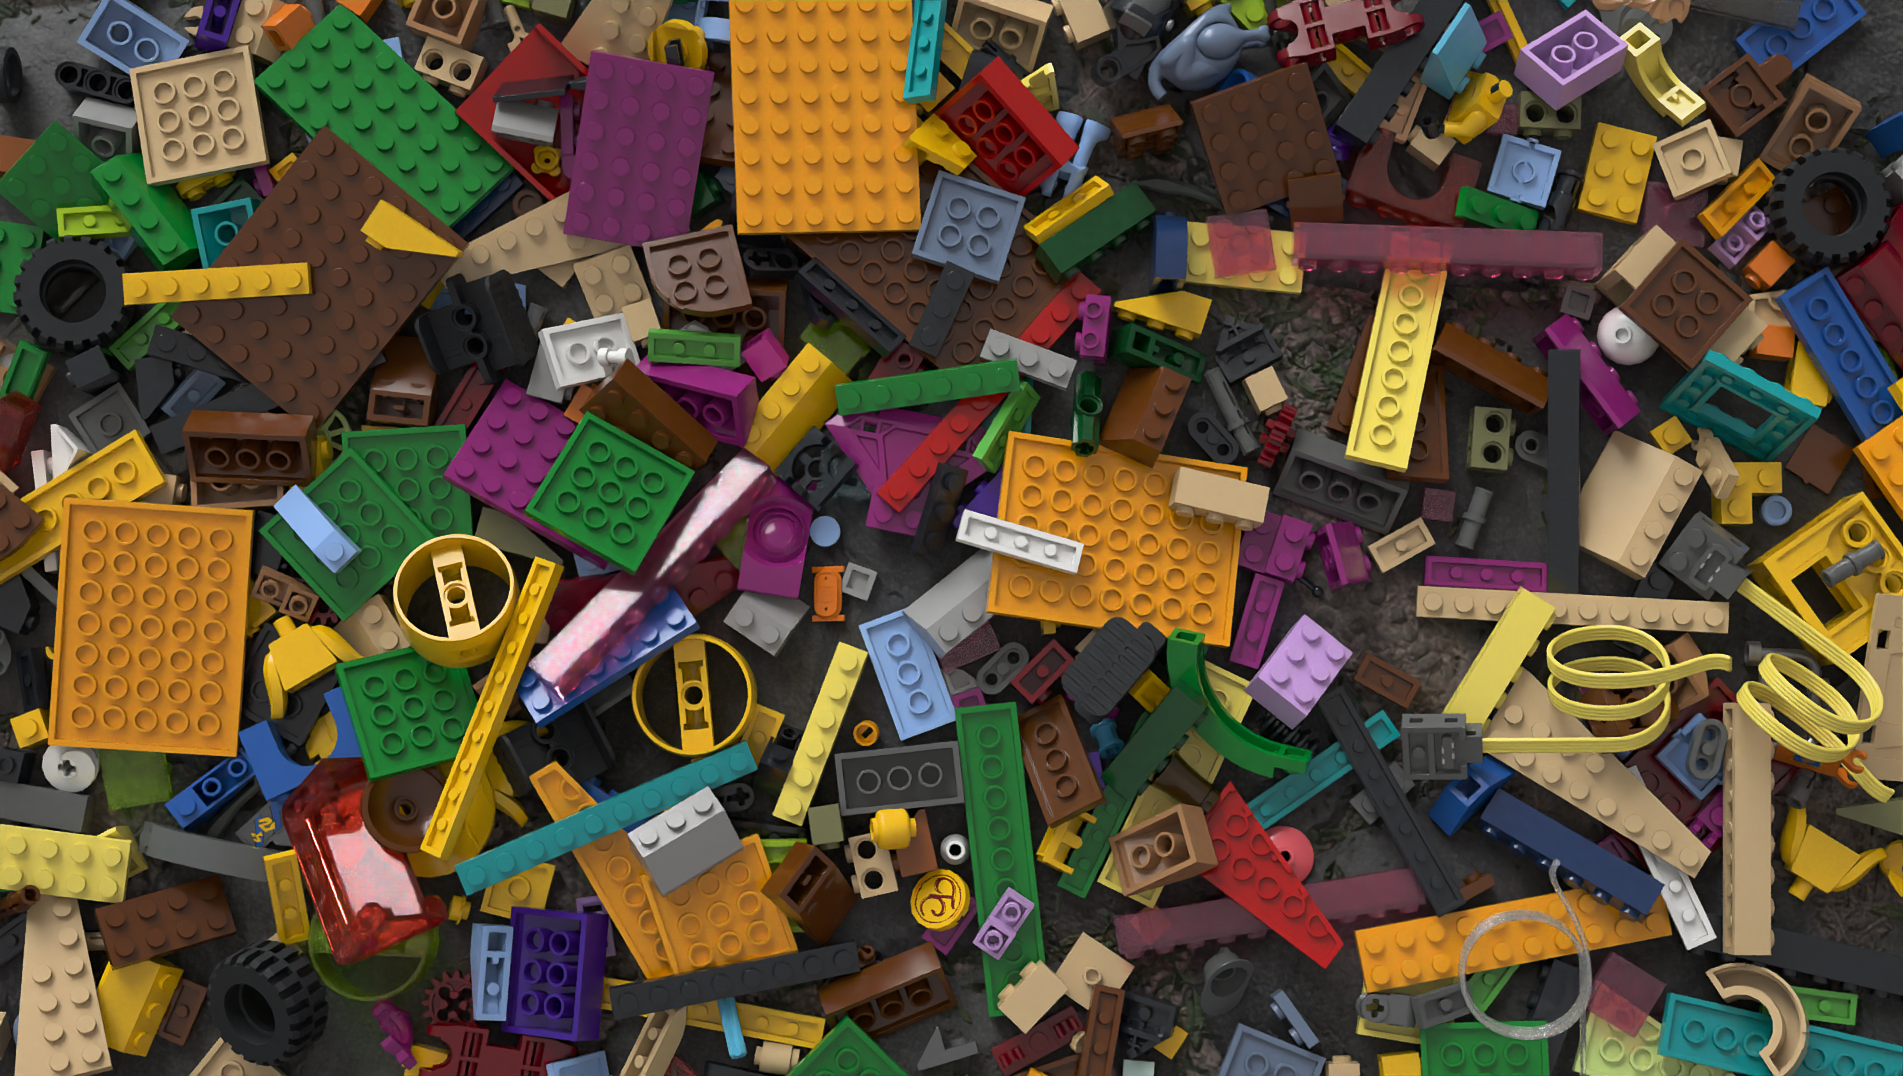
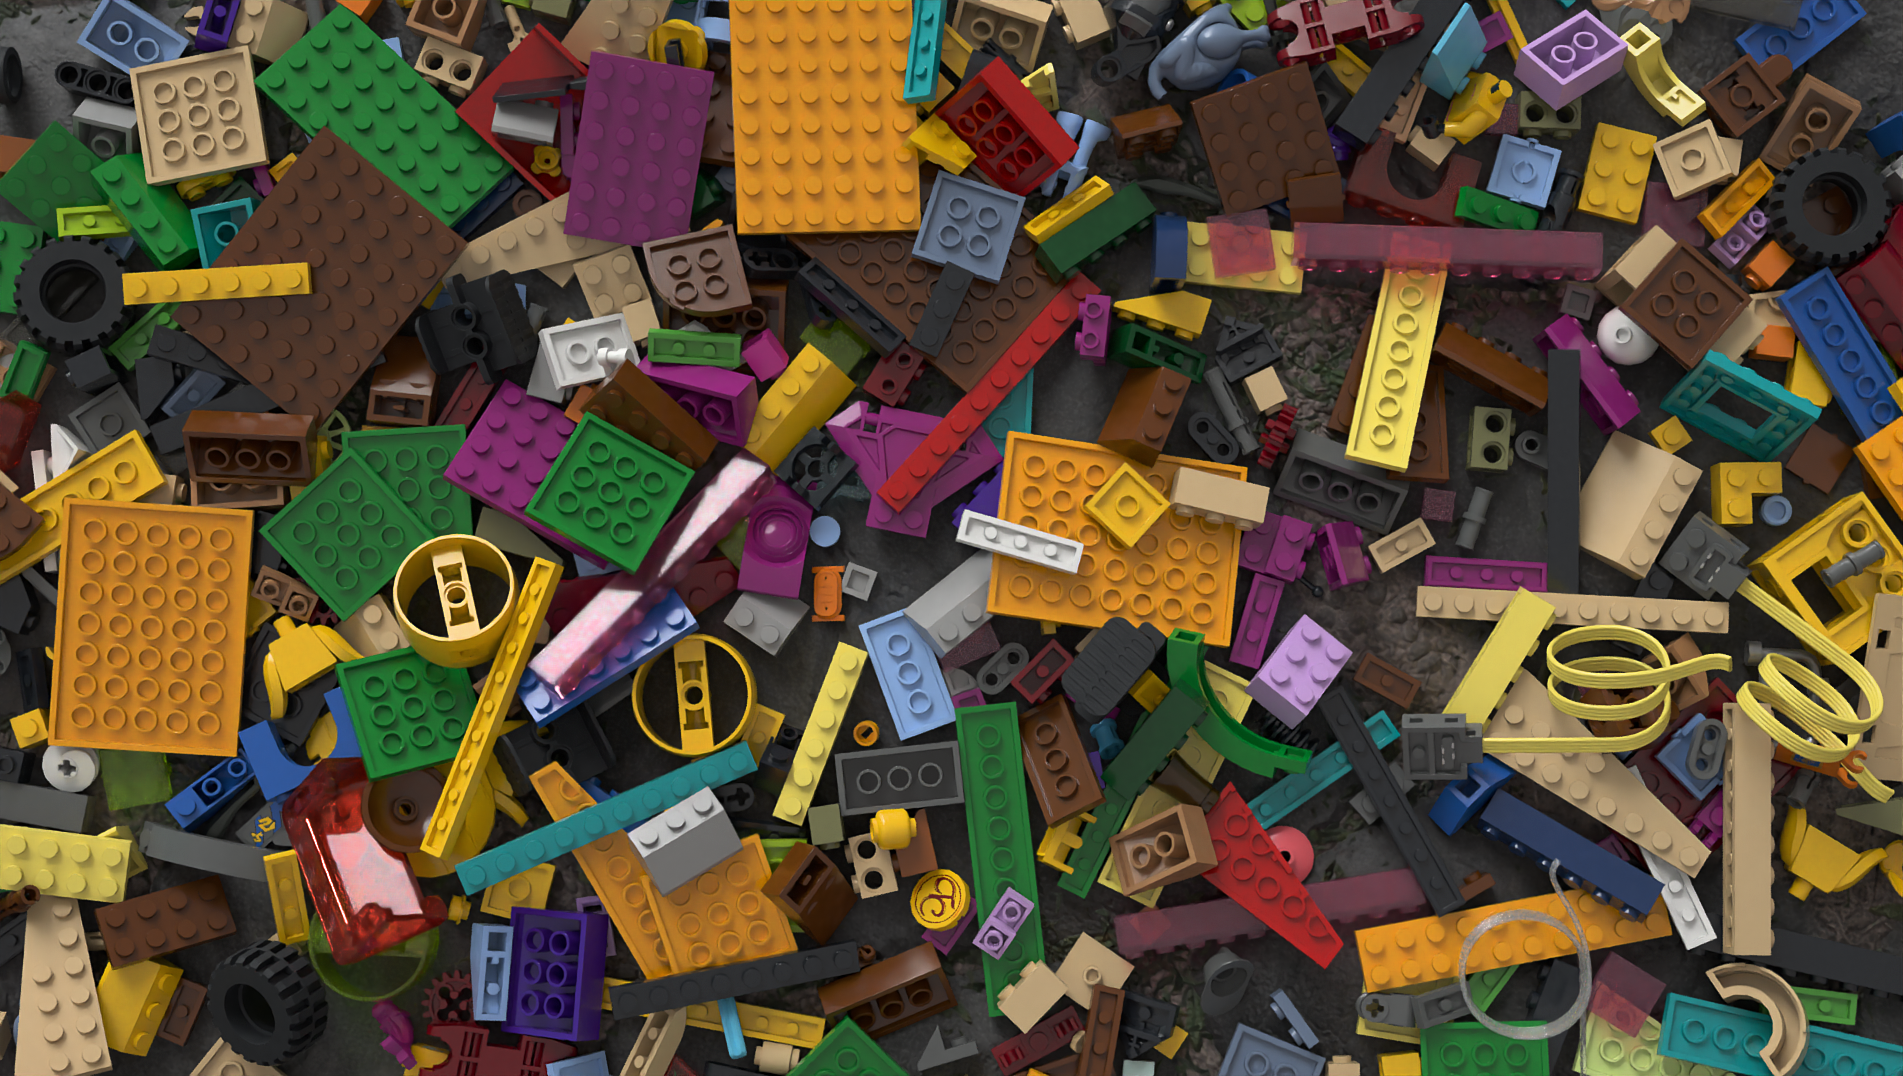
orange brick [261,4,316,51] -> none
light blue slope [273,484,362,573] -> none
yellow slope [360,200,464,258] -> none
green plate [835,358,1022,416] -> none
black plate [911,462,969,558] -> none
white cone [940,834,970,865] -> none
bright green plate [972,380,1041,474] -> none
light grey plate [979,328,1077,391] -> none
dark green piece [1069,371,1103,458] -> none
tan plate [1690,427,1740,500] -> none
none -> yellow plate [1083,462,1171,550]

